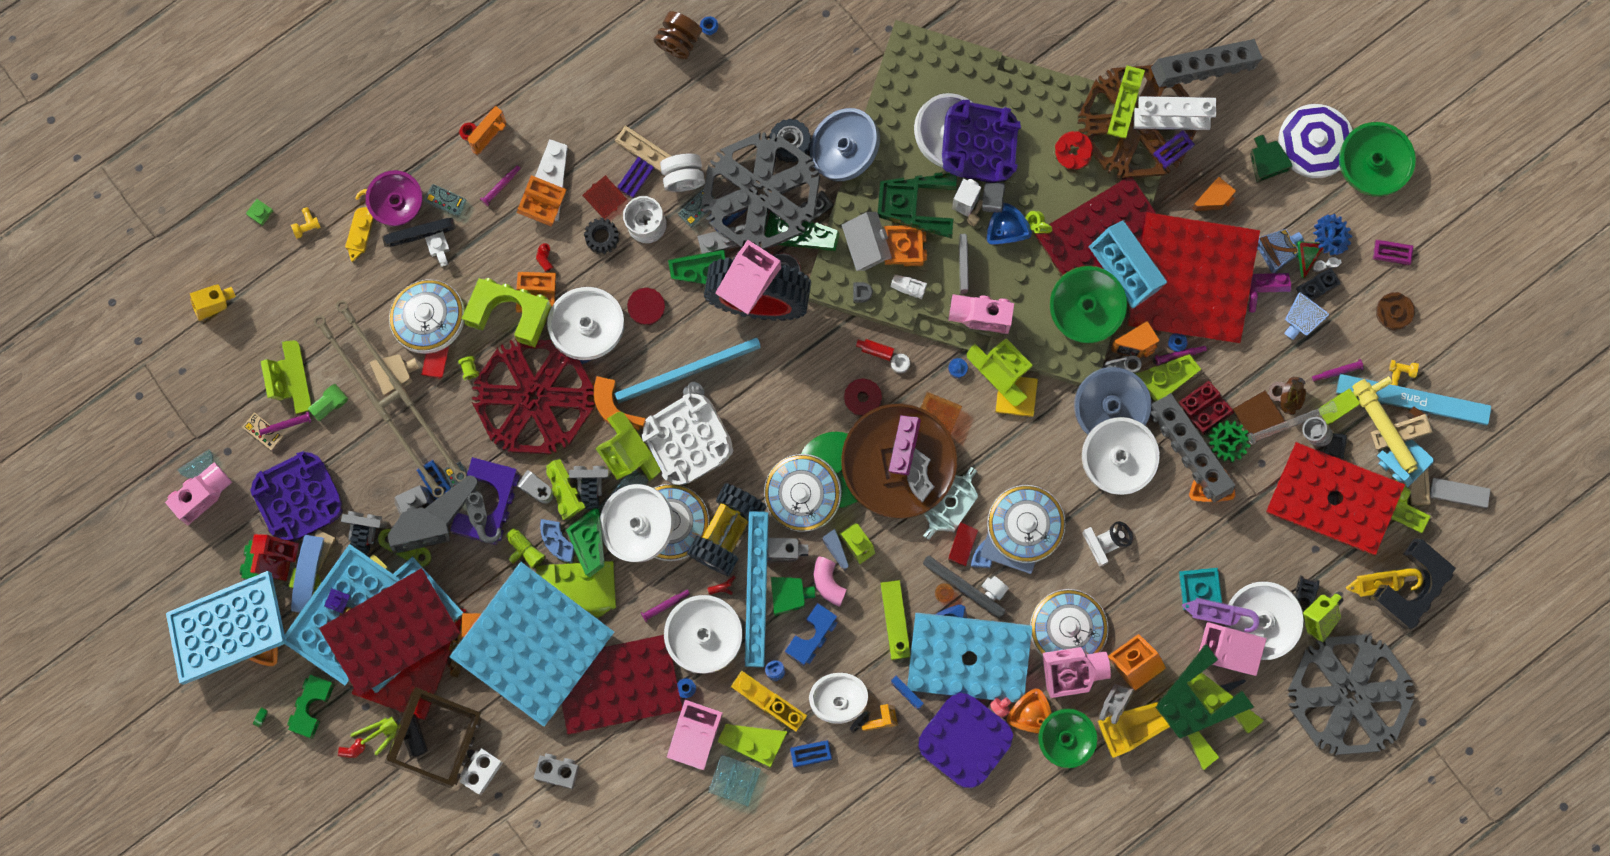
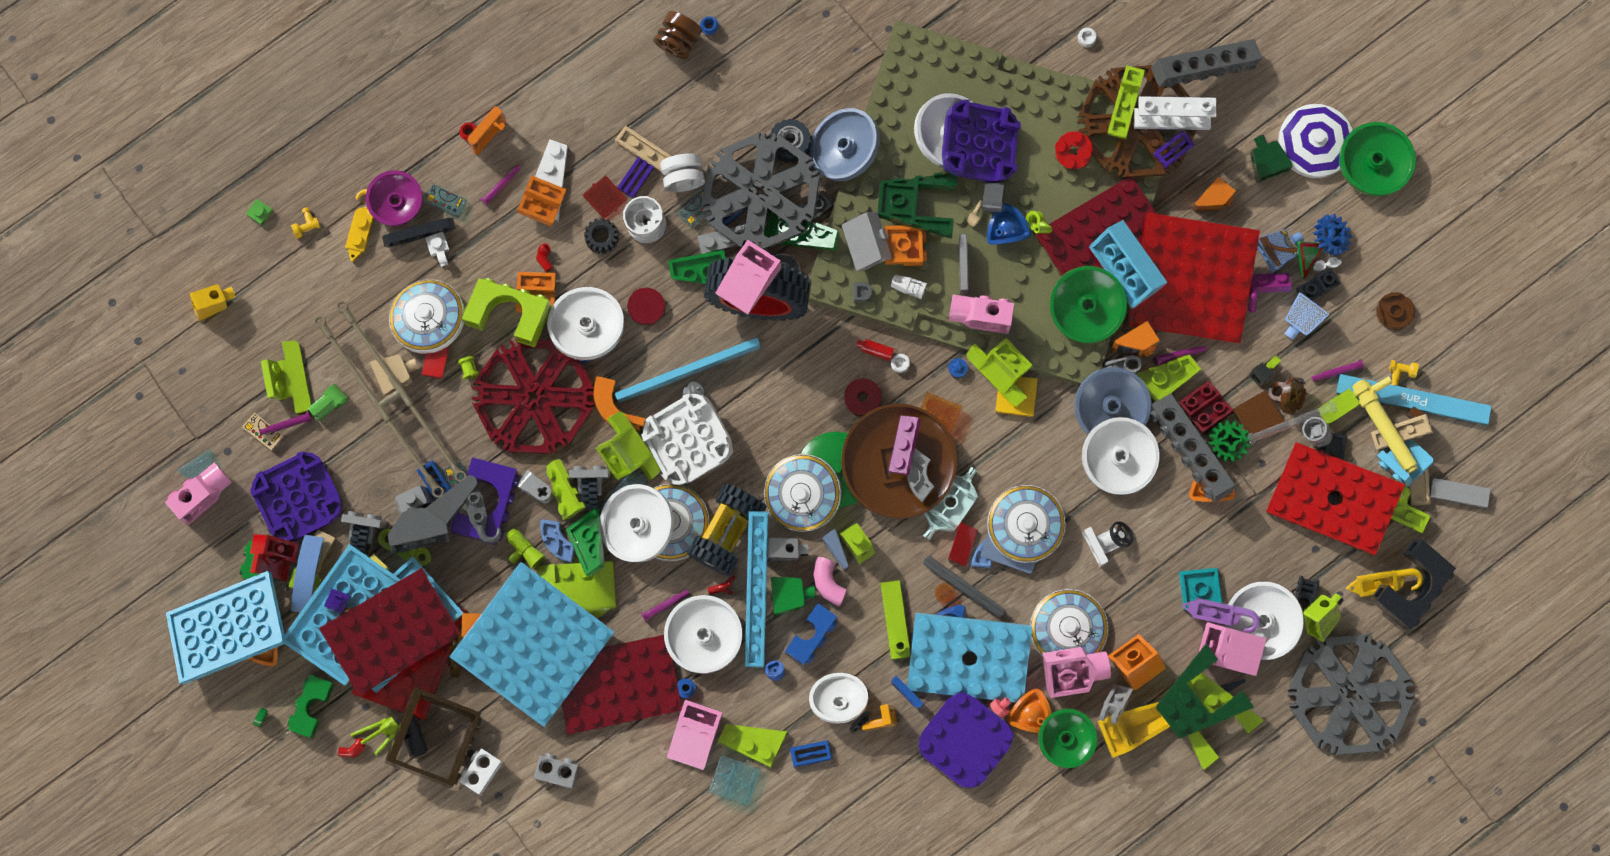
yellow slope [731,671,807,732] -> none
white brick [952,179,981,217] -> none
white plate [981,576,1009,601] -> none
blue plate [1168,333,1188,352] -> none
magenta tile [1372,240,1414,265] -> none
none -> white tile [1078,28,1097,48]
none -> pearl dark grey piece [1249,356,1281,387]

